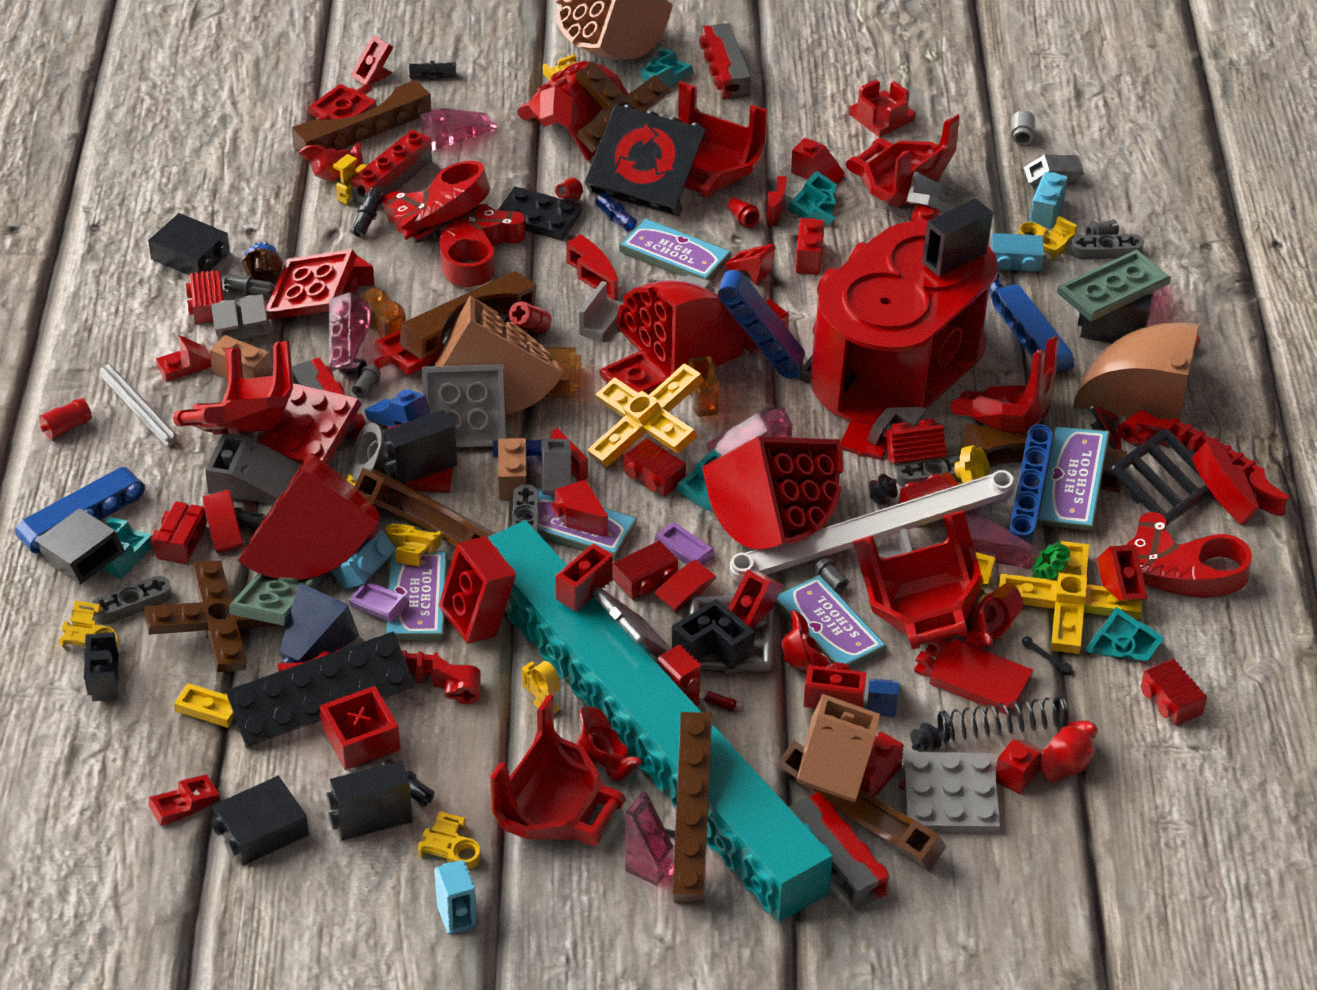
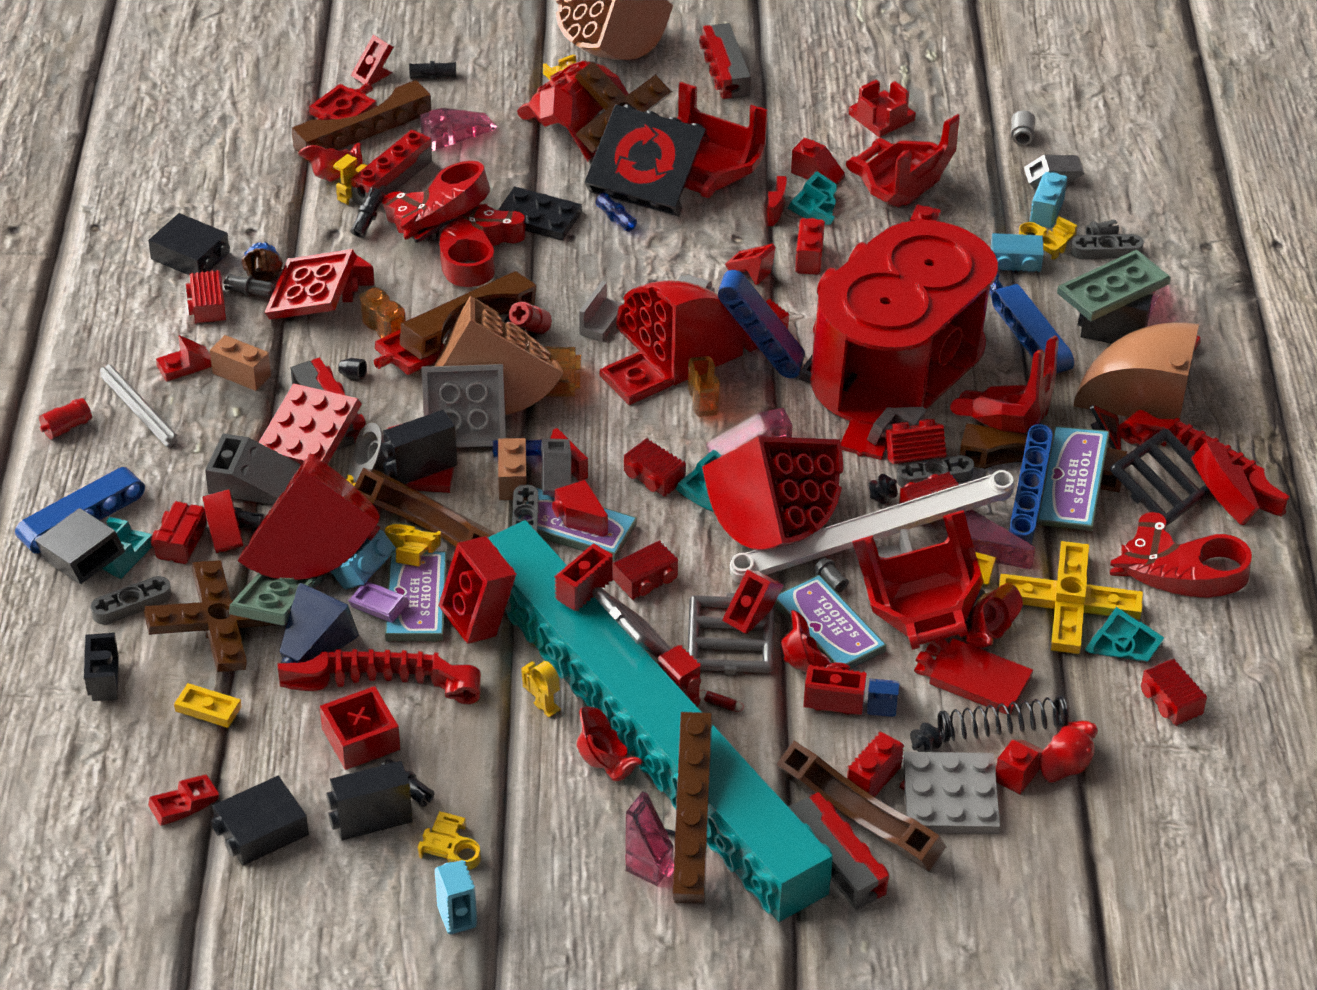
yellow piece [59,601,121,650] -> none
red piece [173,341,293,435] -> none
light grey piece [211,294,271,340] -> none
black plate [225,631,415,747] -> none
clear pink slope [329,292,369,371] -> none
dark grey pin [352,365,381,398] -> none
blue slope [364,389,430,427] -> none
red piece [490,694,626,846] -> none
red cone [555,177,583,202] -> none
red slope [566,234,618,301] -> none
yellow piece [587,363,704,468] -> none
tile [619,218,731,281] -> none
teal slope [640,48,694,88] -> none
red slope [654,559,716,614] -> none
medium lavender tile [655,522,715,565] -> none
black brick [672,599,755,669] -> none
red cone [727,198,760,228] -> none
nougat slope [796,694,880,803] -> none
light grey panel [907,172,954,214] -> none
black brick [922,198,993,277] -> none
yellow plate [955,445,991,483] -> none
black hinge [1022,636,1072,675] -> none
green gear [1031,542,1070,580] -> none
red slope [1097,545,1148,602] -> none

